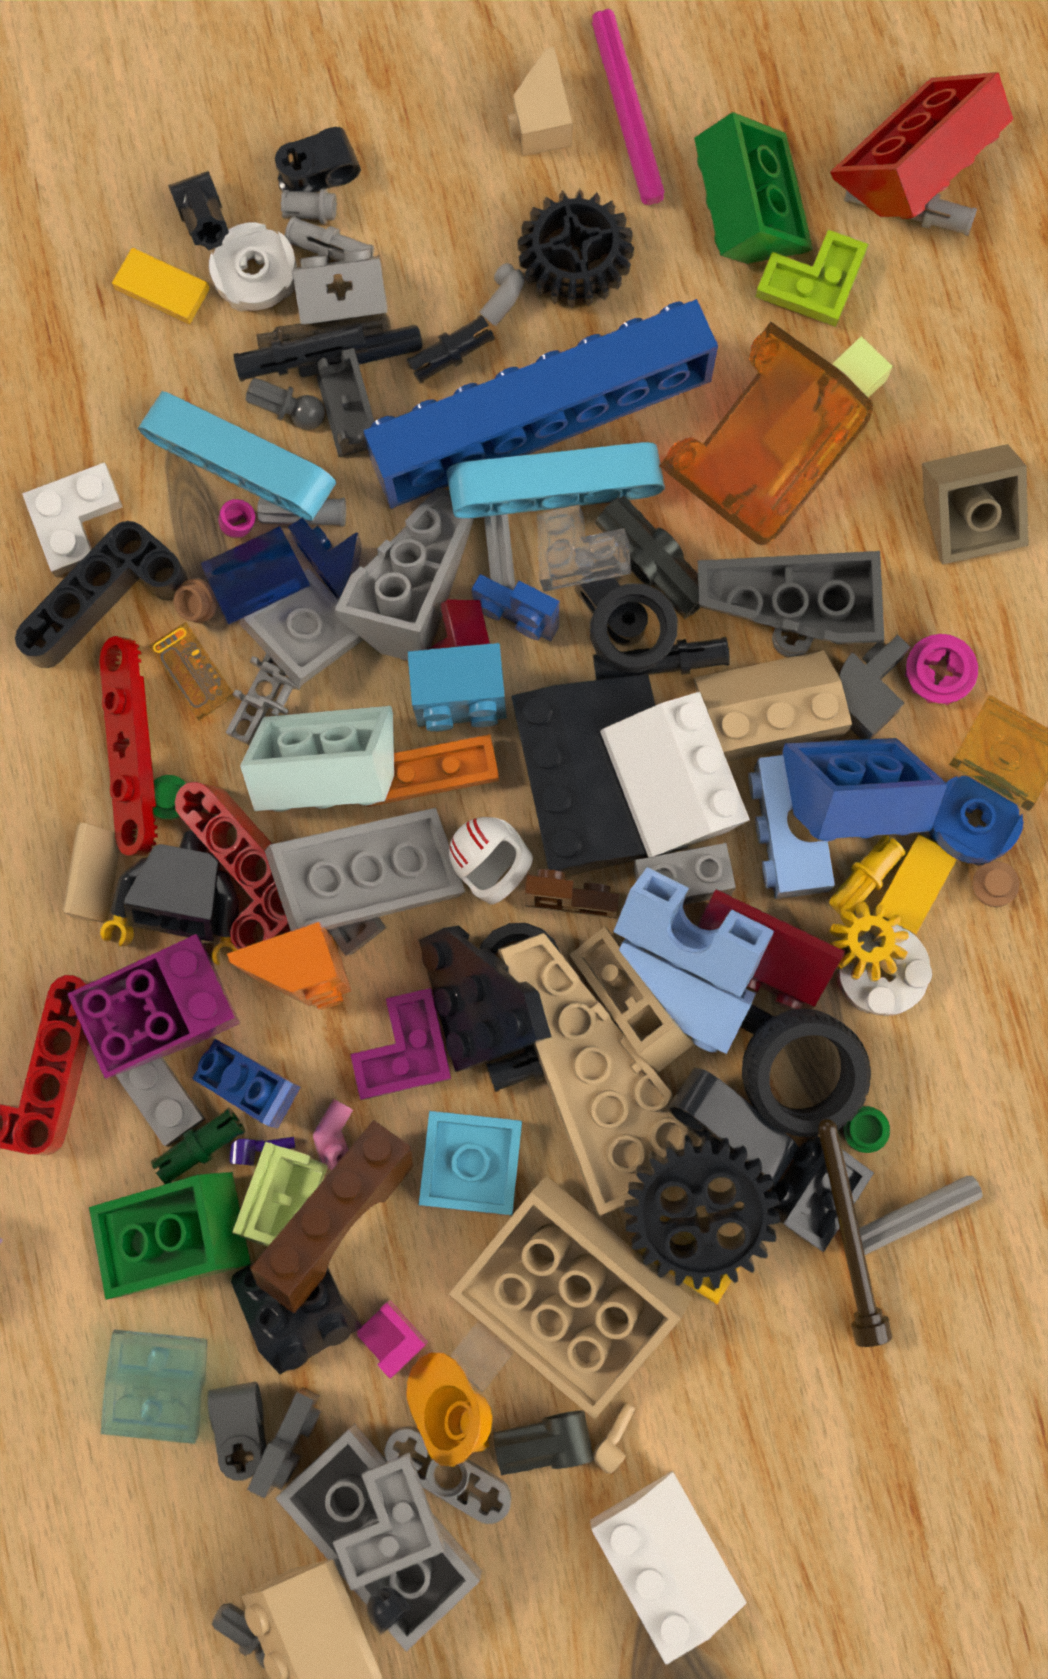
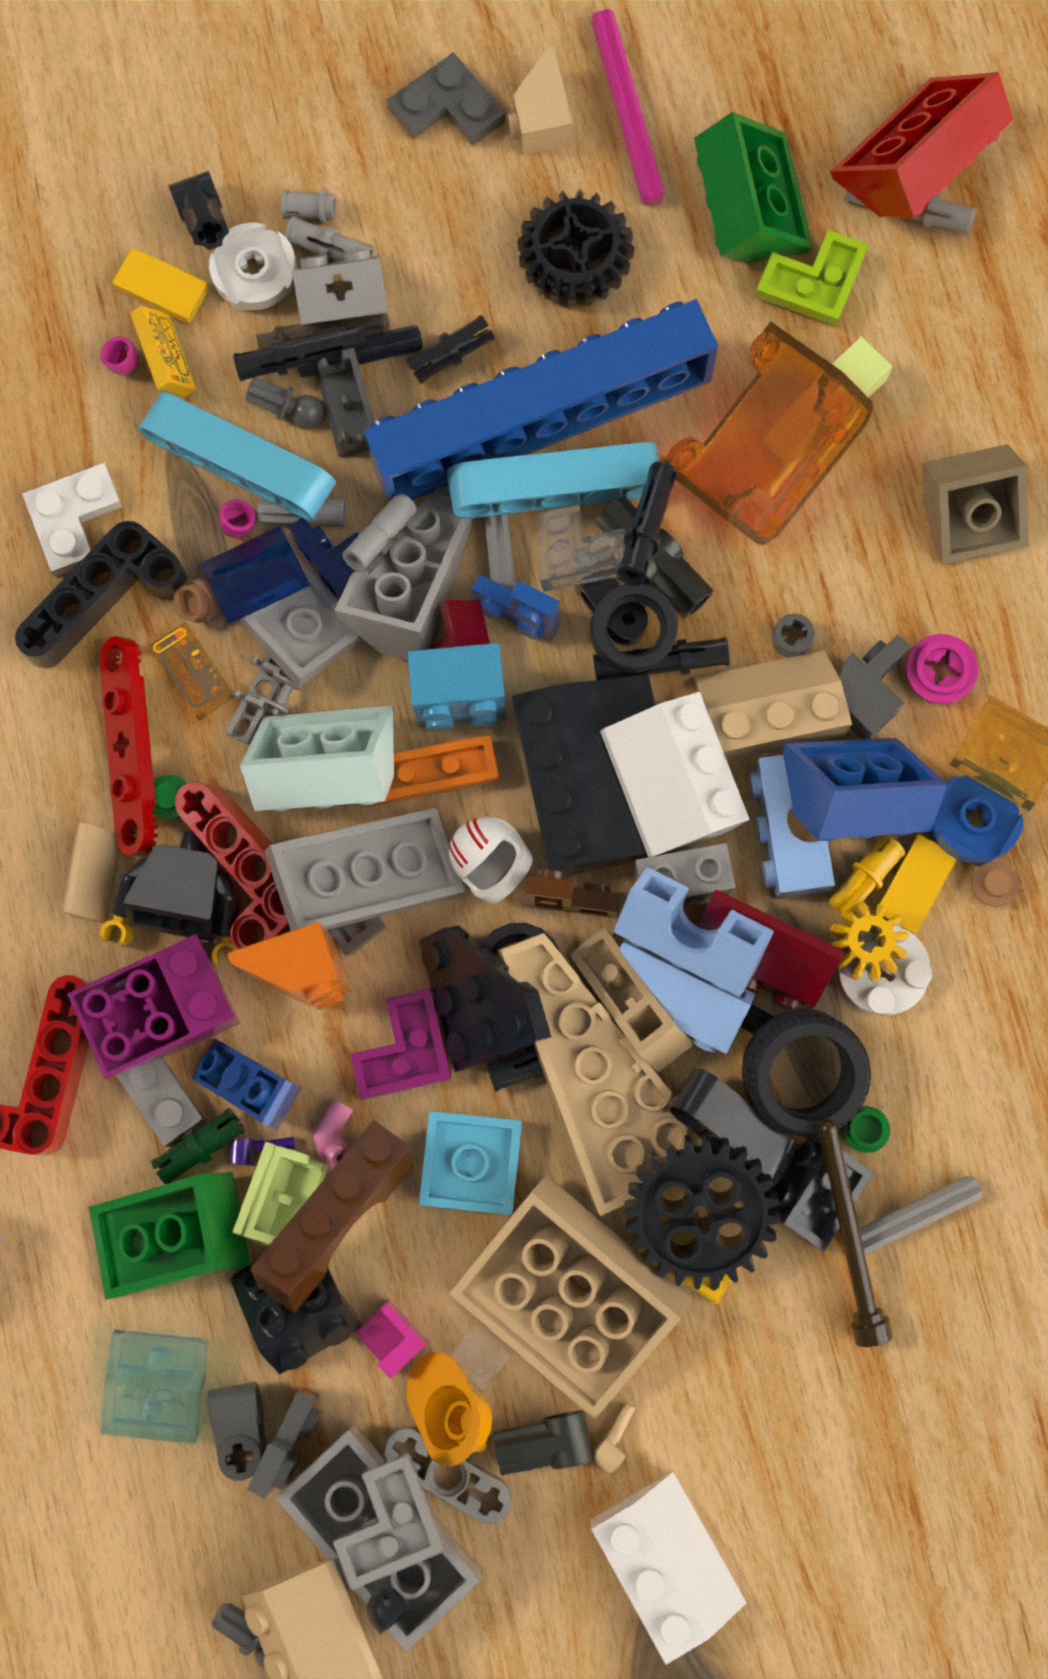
black piece [275,127,361,193] -> none
light grey arm [479,263,525,327] -> none
dark grey wedge [698,551,885,644] -> none
none -> dark pink hinge [101,336,140,375]
none -> yellow tile [130,305,197,397]
none -> light grey piece [342,493,417,572]
none -> dark grey plate [386,52,505,146]
none -> black pin [617,461,678,586]

